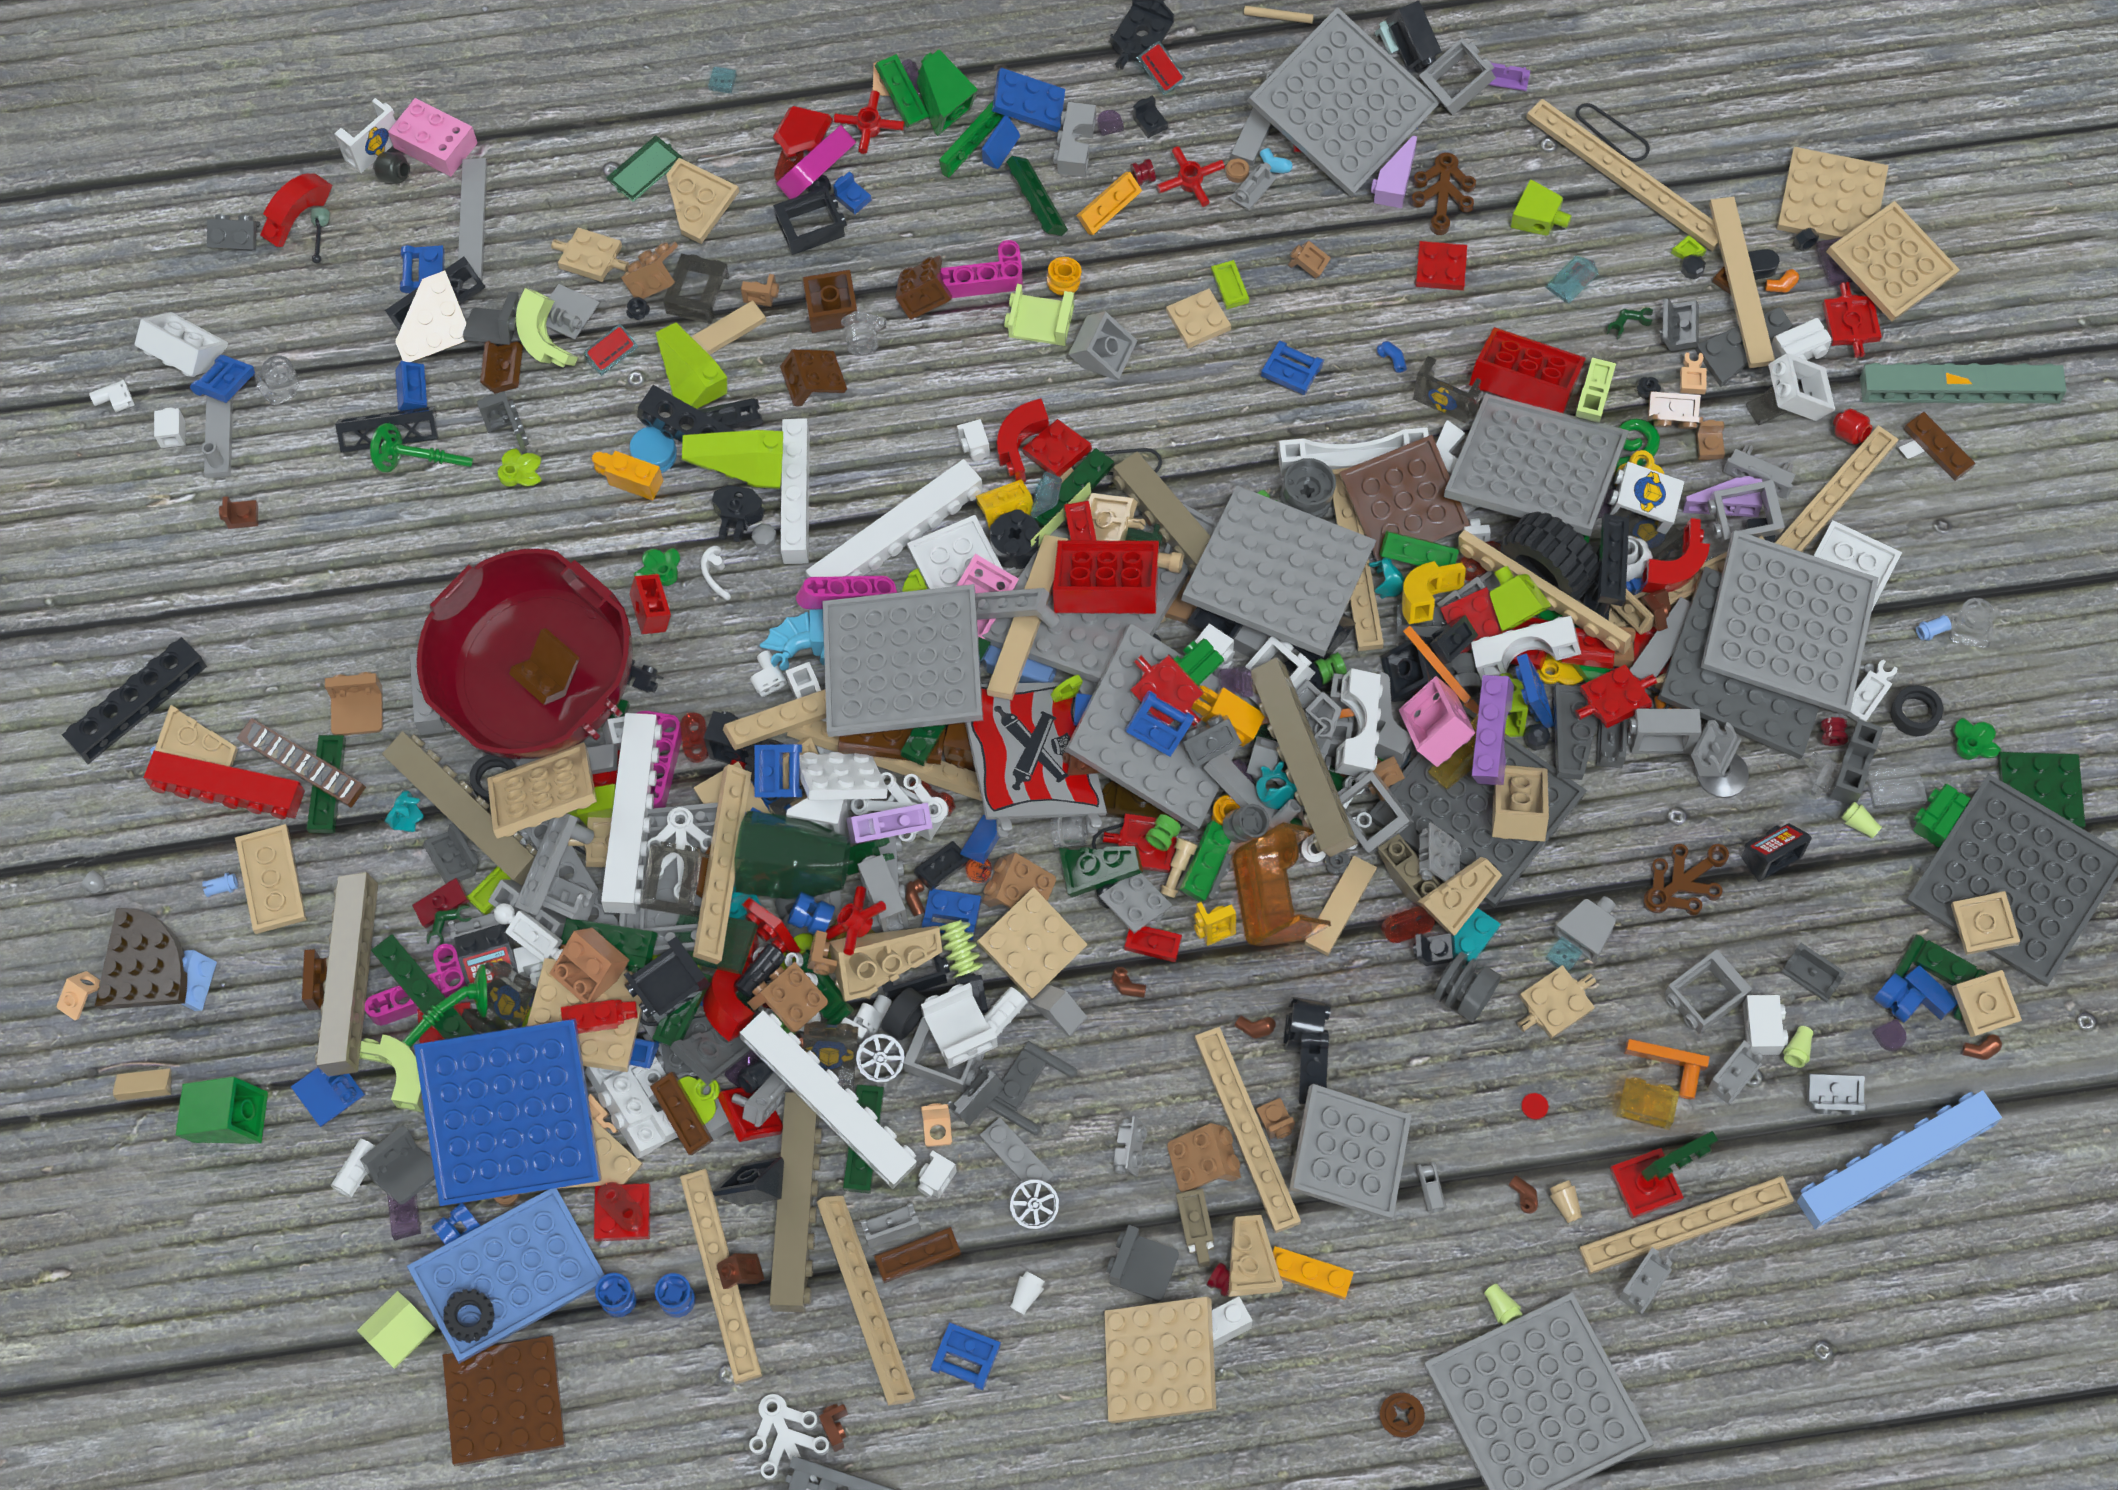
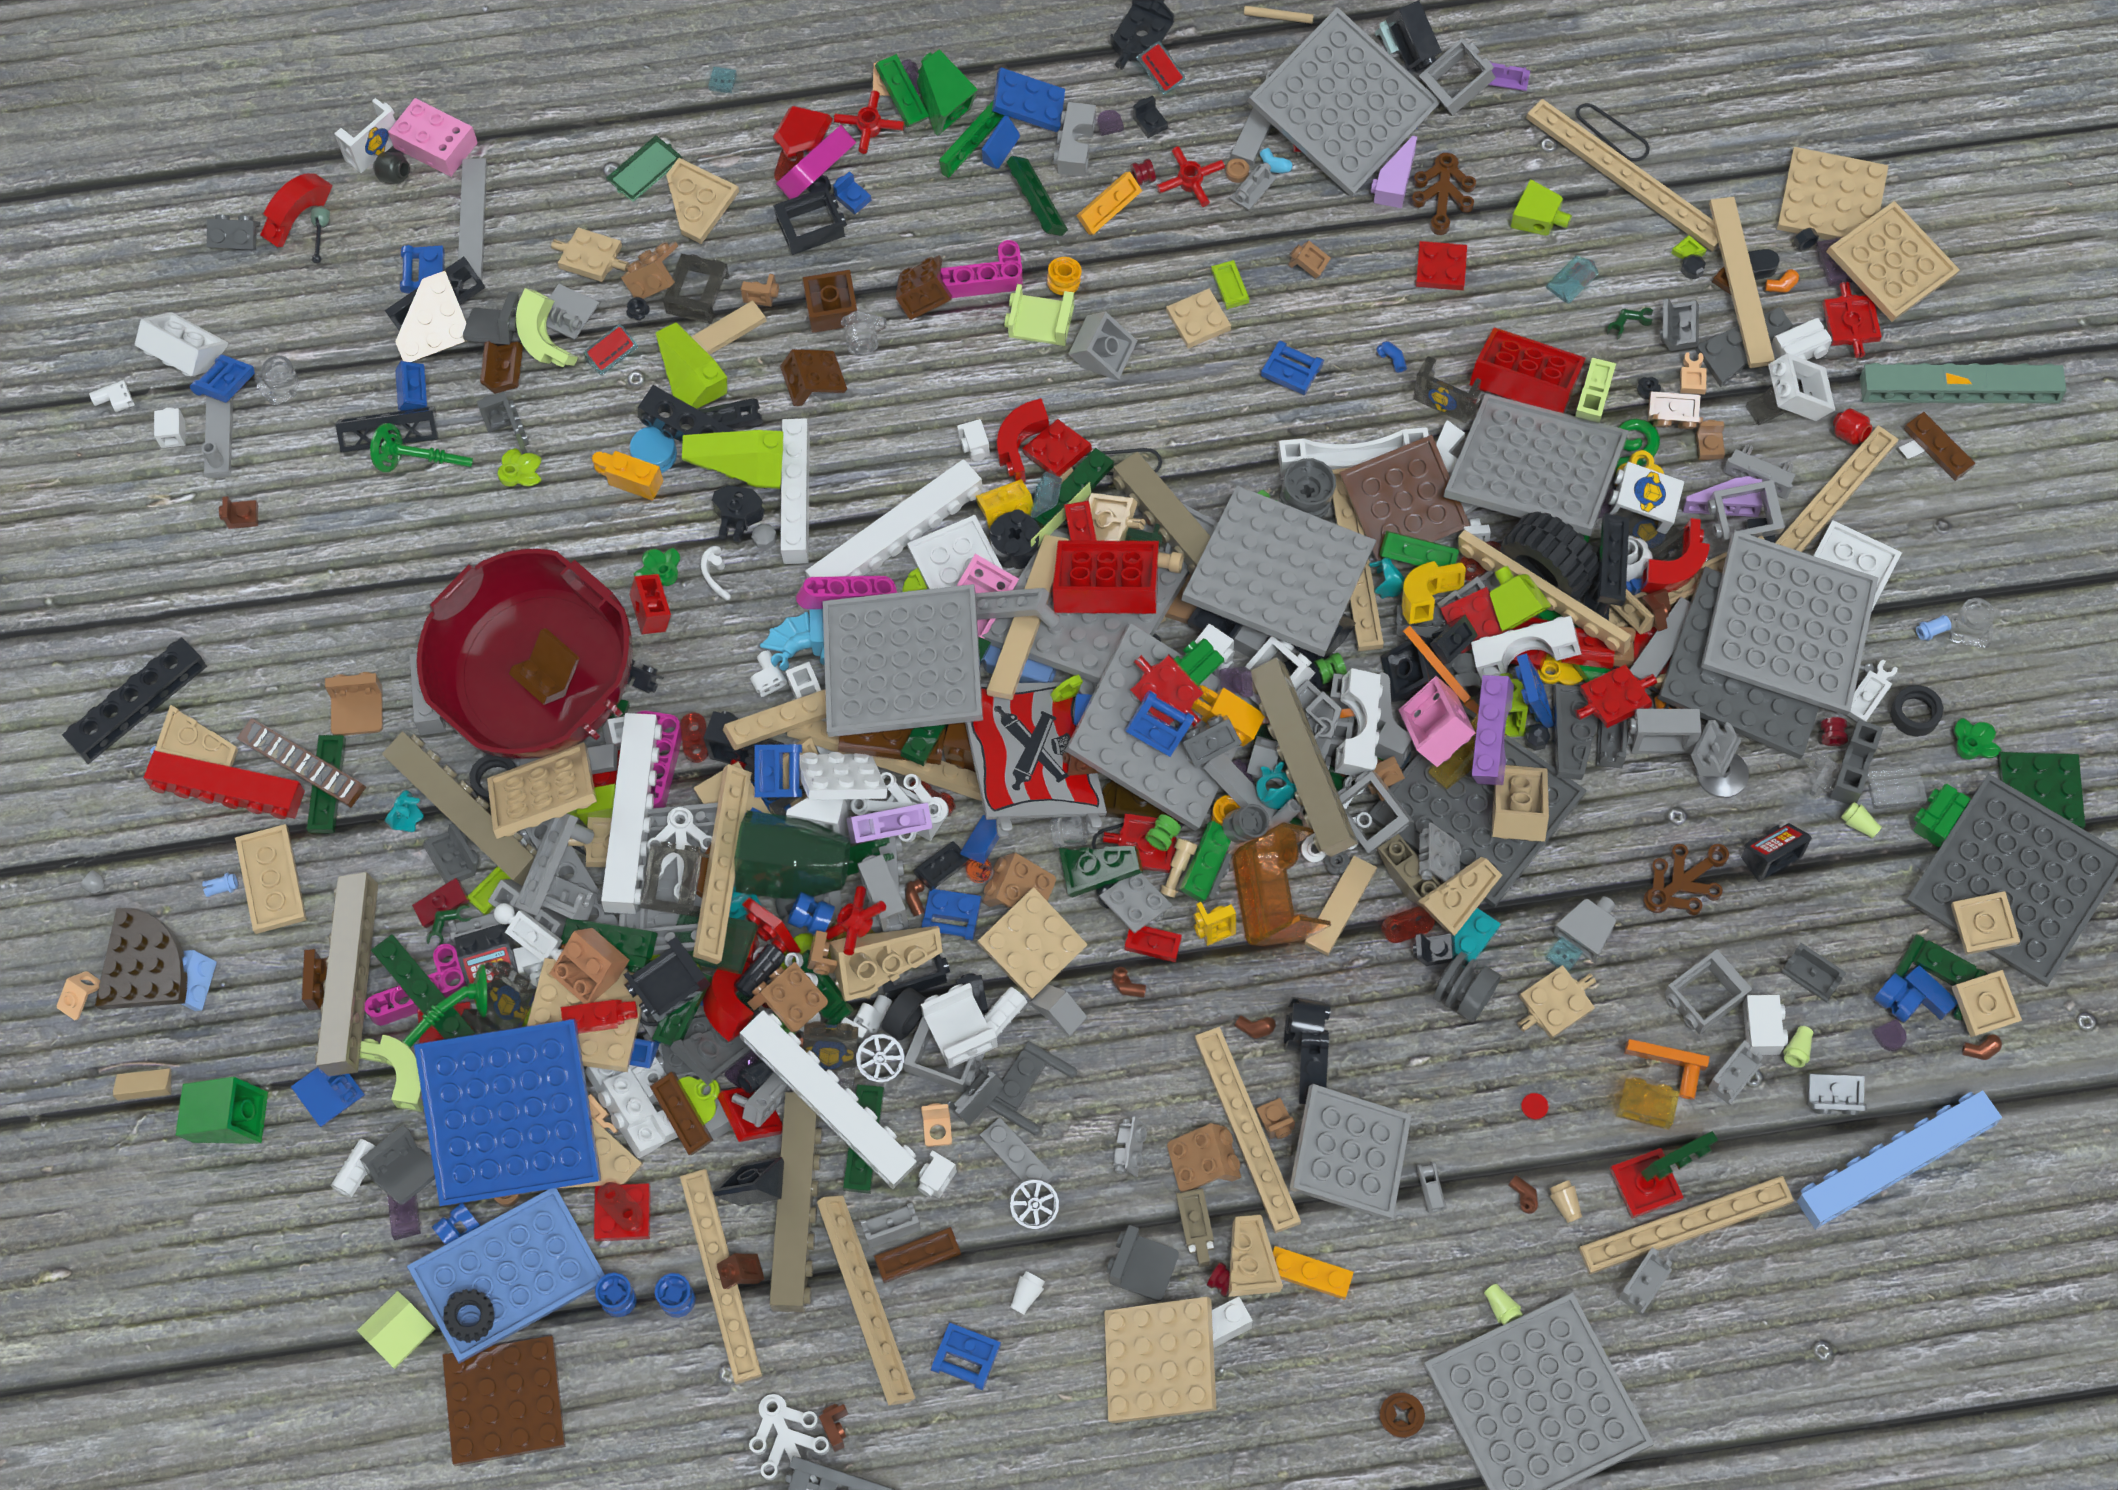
yellowish green piece [939,920,983,978] -> none

